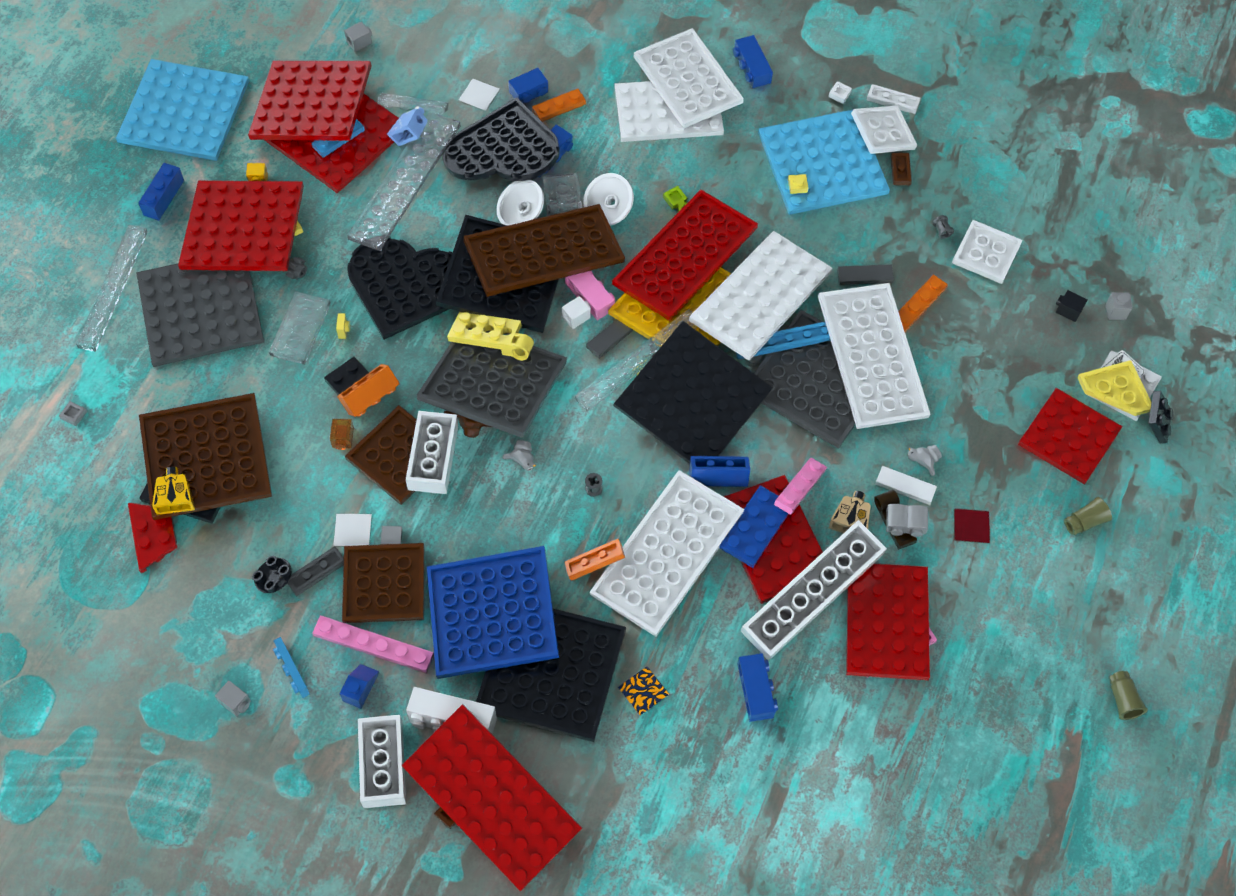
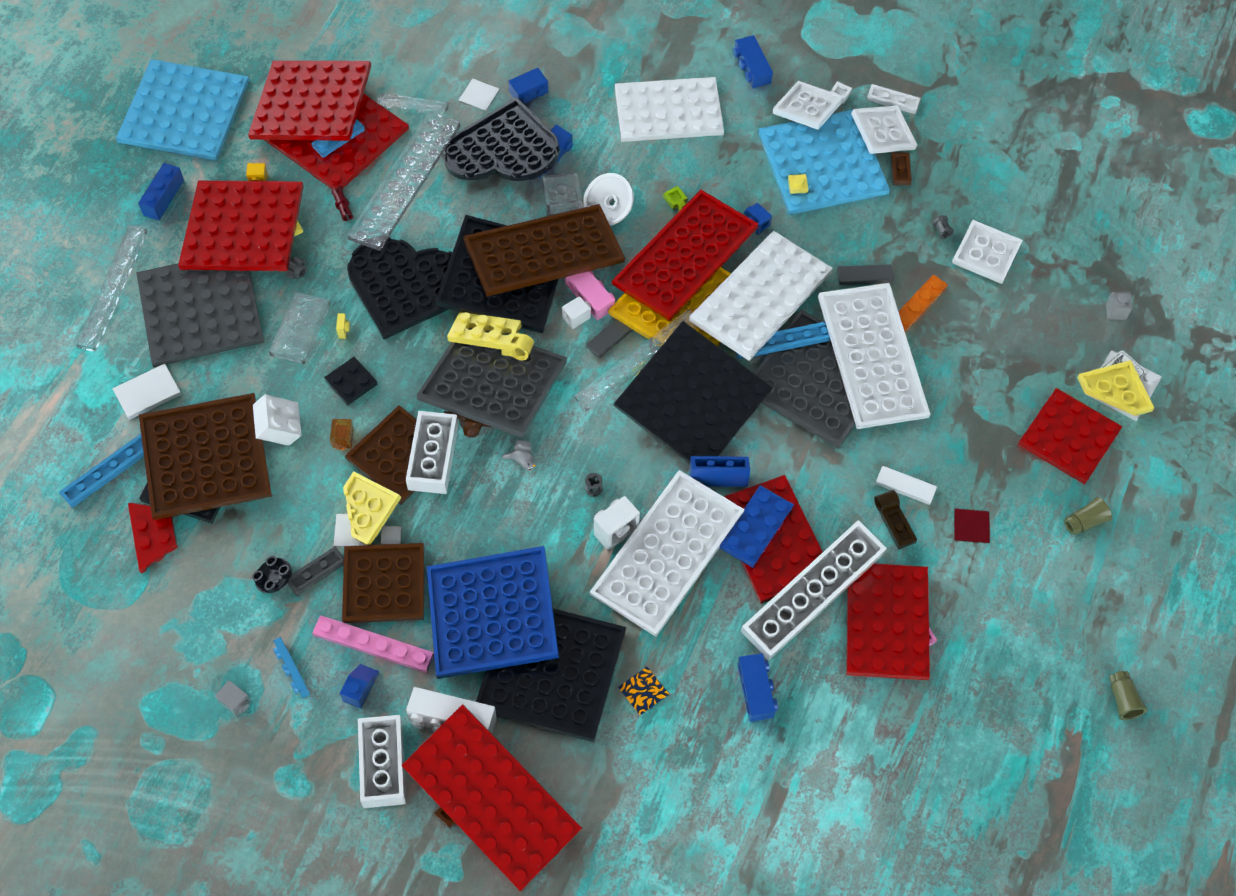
light grey tile [59,401,87,426] -> none
yellow torso [152,467,195,515] -> none
orange brick [337,364,400,417] -> none
light grey brick [344,22,372,52] -> none
light blue torso [387,106,428,146] -> none
white dish [497,180,544,225] -> none
orange plate [532,88,586,122] -> none
orange plate [564,539,625,581] -> none
white plate [634,28,744,129] -> none
bright pink plate [774,458,827,515] -> none
tan torso [829,491,871,533] -> none
light grey brick [886,504,928,537] -> none
light grey animal [908,445,942,476] -> none
black brick [1056,290,1088,322] -> none
black plate [1148,391,1174,444] -> none
none -> dark azure plate [59,434,144,508]
none -> white tile [112,364,181,420]
none -> white brick [253,394,302,446]
none -> dark red pin [331,187,353,221]
none -> light yellow plate [343,471,402,545]
none -> white brick [594,496,640,551]
none -> blue brick [744,203,772,235]
none -> white plate [773,81,843,130]

